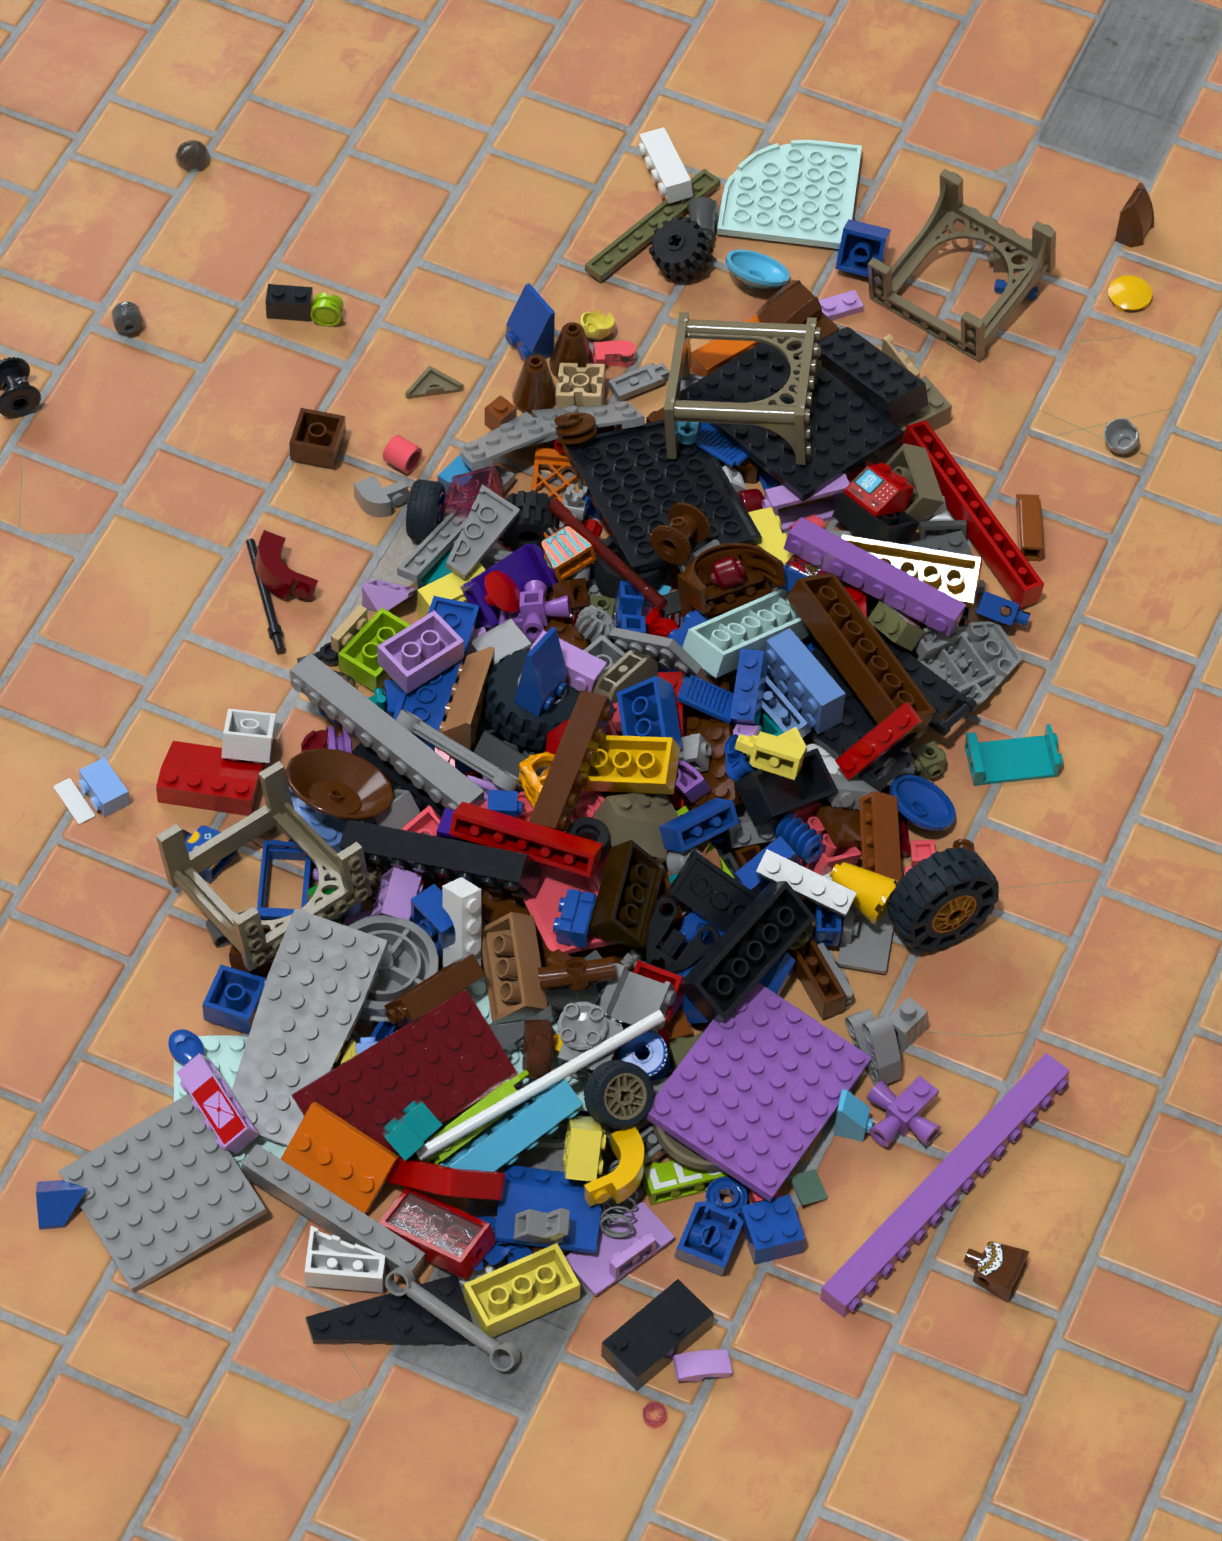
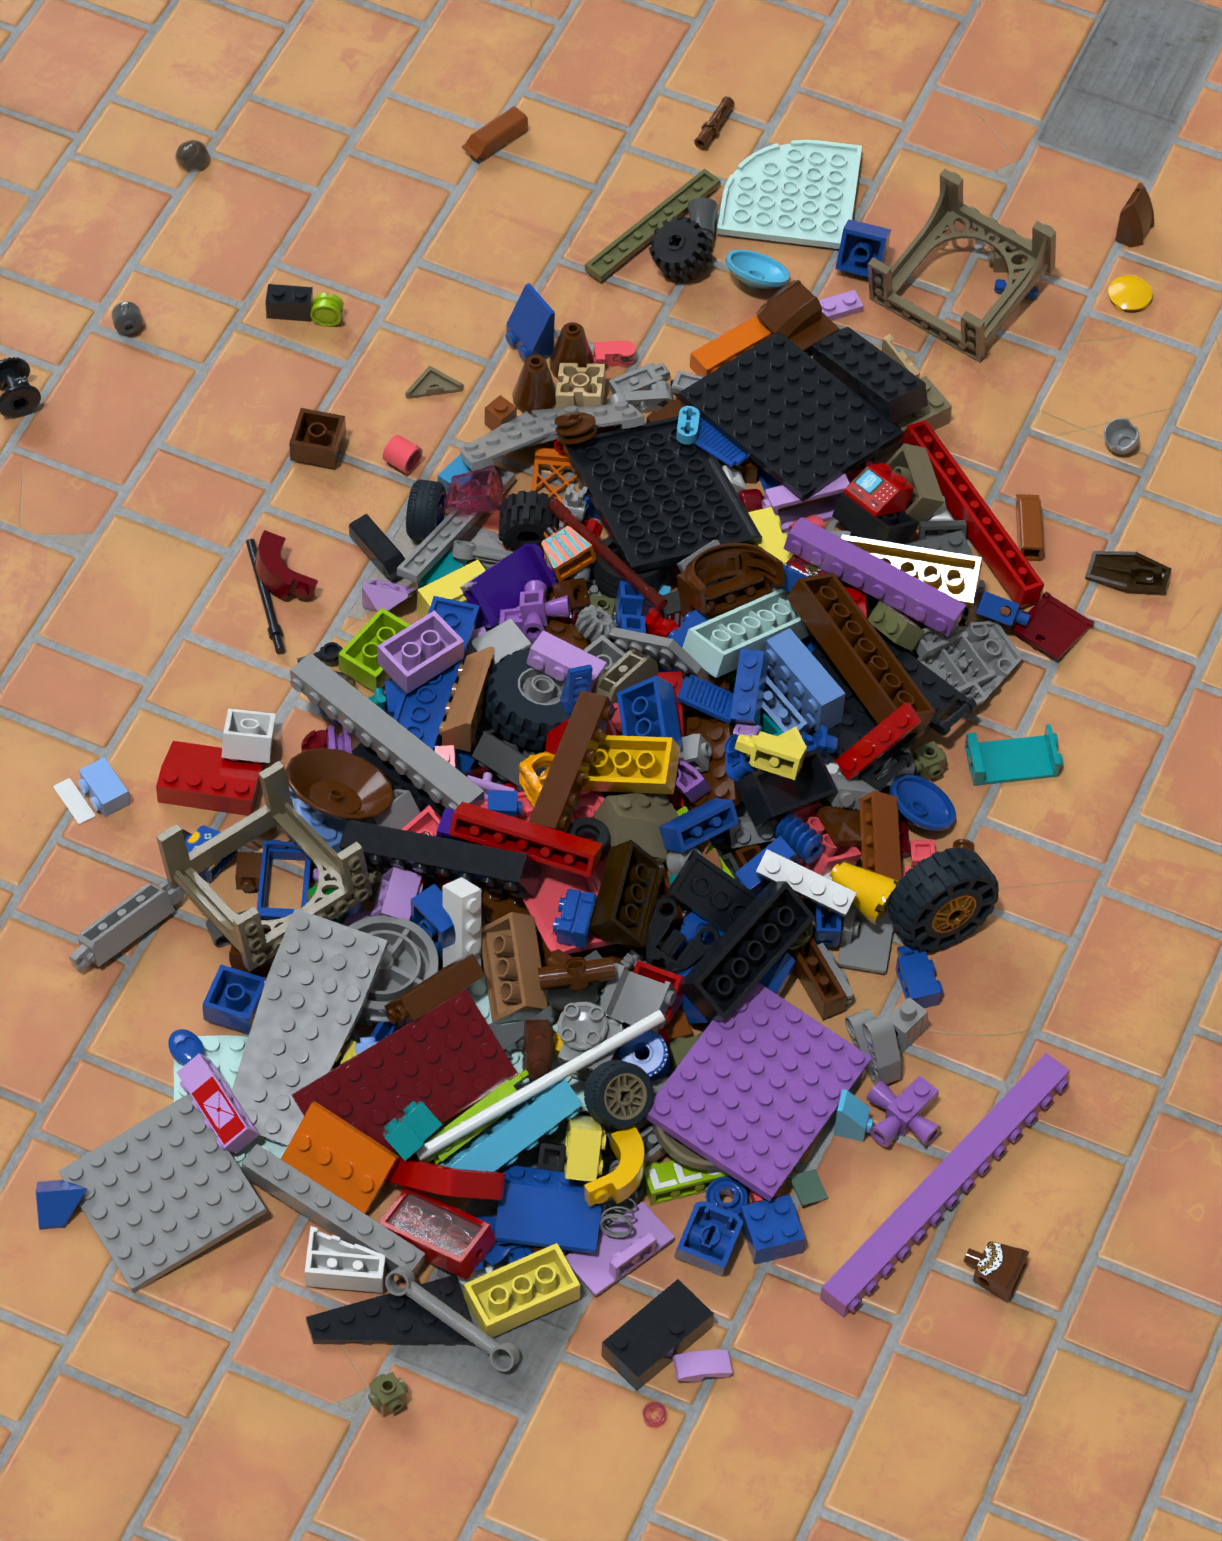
tan wing [331,604,368,654] -> none
light grey brick [354,475,408,517] -> none
light grey piece [396,709,520,791] -> none
light grey wing [446,484,520,580] -> none
red dish [484,571,520,615] -> none
blue slope [514,627,568,717] -> none
light grey brick [514,1208,570,1244] -> none
light yellow hair [579,309,615,341] -> none
white brick [638,127,693,204] -> none
reddish brown hose [649,502,710,565] -> none
dark tan arch [664,312,822,465] -> none
dark red head [710,556,747,590] -> none
none -> light grey hinge [69,880,185,971]
none -> reddish brown brick [235,852,262,892]
none -> black piece [349,514,405,580]
none -> olive brick [368,1371,408,1418]
none -> dark orange piece [462,106,528,160]
none -> black brick [535,1143,566,1172]
none -> blue slope [560,664,593,714]
none -> light grey beam [609,381,673,429]
none -> reddish brown pin [694,96,735,149]
none -> blue hips [800,725,838,764]
none -> blue brick [895,945,943,1008]
none -> dark red container [1011,591,1095,660]
none -> dark brown piece [1085,551,1172,593]

